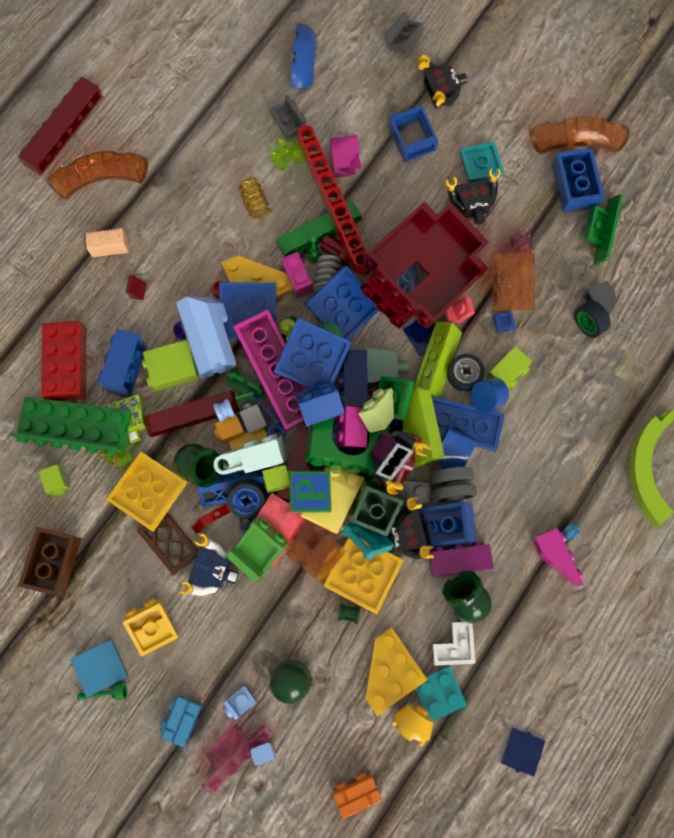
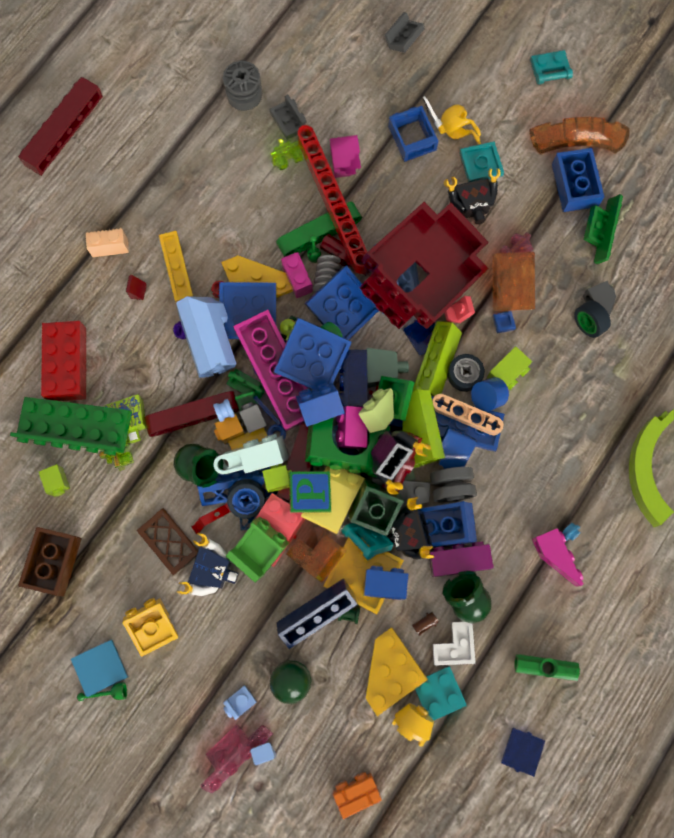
clear orange brick [45,150,148,200] -> none
blue brick [98,329,147,398] -> none
yellow plate [106,451,188,532] -> none
lime brick [142,340,199,392] -> none
dark azure brick [160,695,202,747] -> none
clear yellow piece [238,177,272,219] -> none
blue brick [291,23,317,87] -> none
black torso [417,55,467,108] -> none
none -> yellow plate [159,231,194,302]
none -> dark grey wheel [223,60,263,111]
none -> dark blue brick [276,578,358,649]
none -> blue brick [363,566,408,600]
none -> reddish brown pin [412,612,439,636]
none -> yellow hair [423,96,481,145]
none -> light nougat beam [432,394,504,436]
none -> green piece [514,654,580,681]
none -> teal plate [530,50,573,85]

